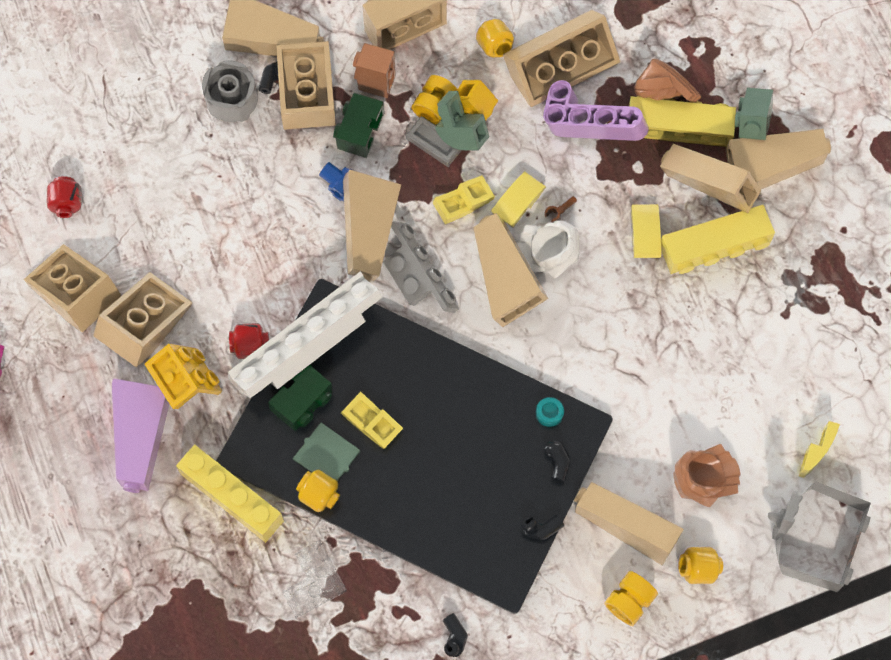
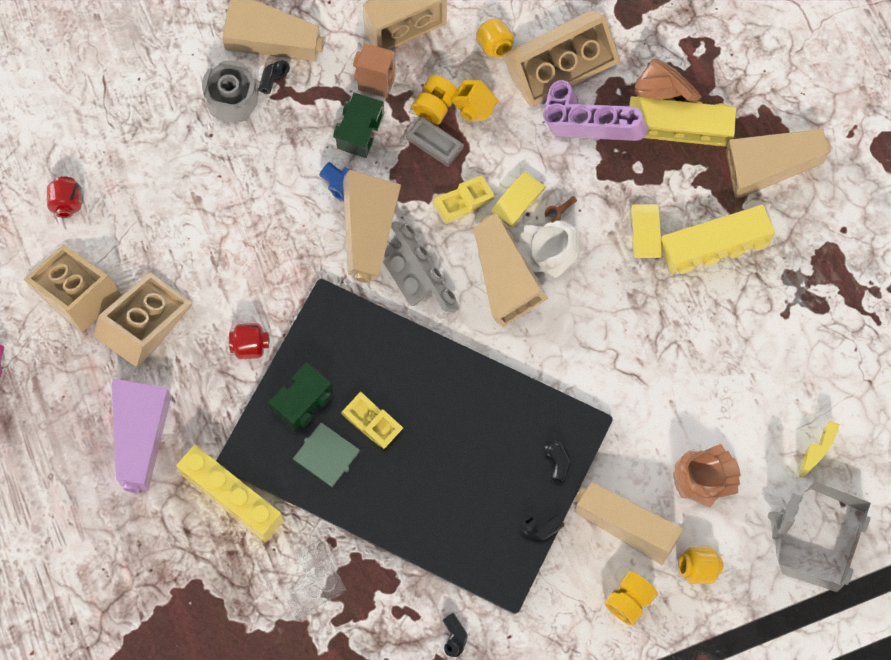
yellow bracket [145,344,222,409] -> none
white slope [228,271,383,398] -> none
tan slope [276,41,336,130] -> none
yellow head [296,469,340,512] -> none
sand green brick [435,91,490,151] -> none
teal tile [536,397,564,427] -> none
tan slope [660,144,761,213] -> none
sand green brick [735,88,773,140] -> none

